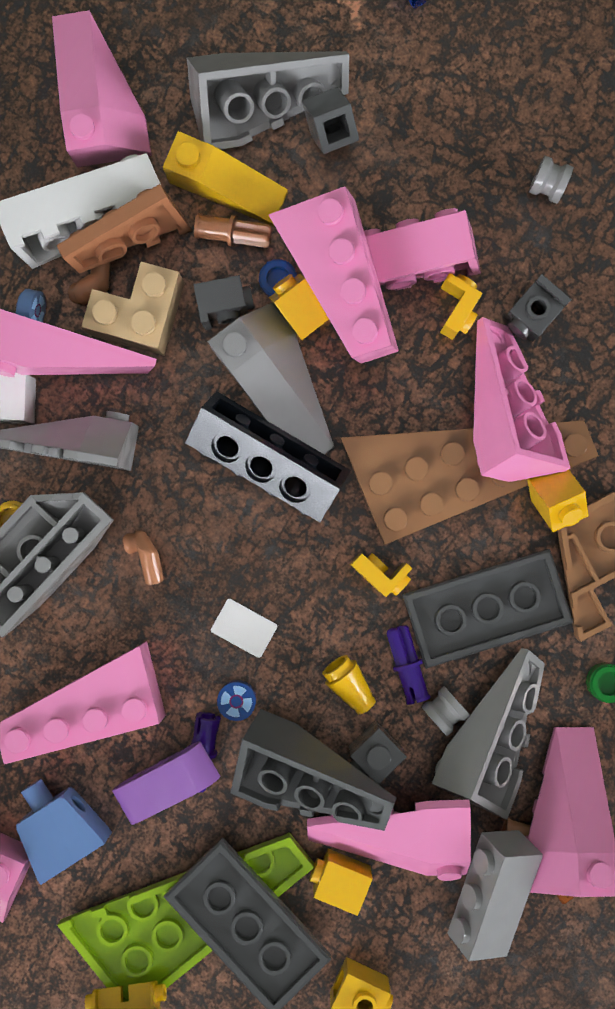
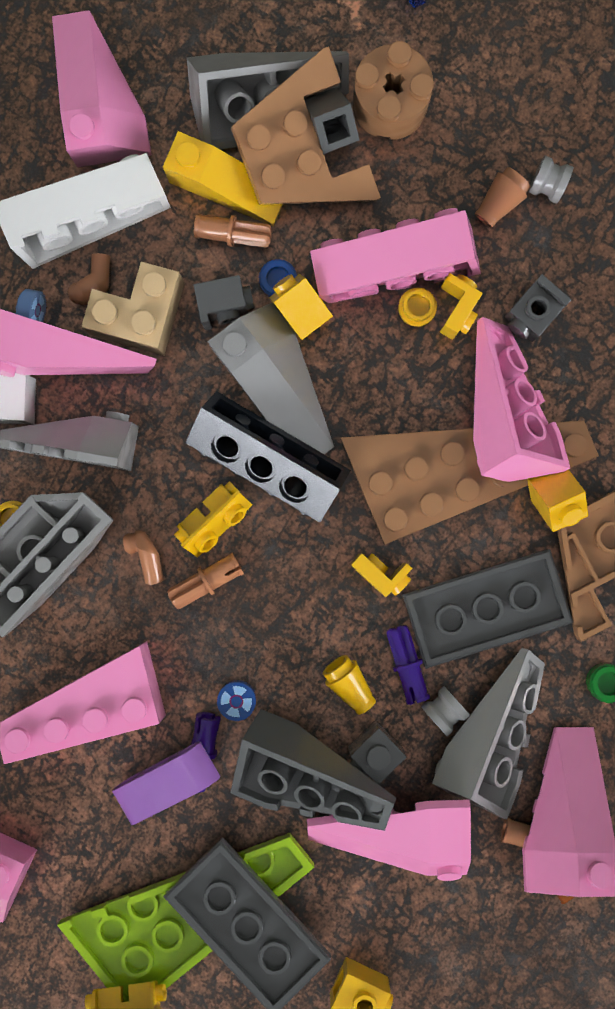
medium blue torso [16,778,112,885] -> none
nougat wing [56,184,192,273] -> none
white sticker [211,599,277,658] -> none
bright pink wedge [269,186,399,364] -> none
yellow brick [309,848,373,916] -> none
light grey brick [447,830,543,961] -> none
none -> nougat axle [167,552,244,609]
none -> yellow hinge [174,481,253,558]
none -> medium nougat wing [231,46,381,205]
none -> medium nougat brick [353,41,434,140]
none -> yellow plate [398,288,437,327]
none -> nougat cone [474,167,531,228]

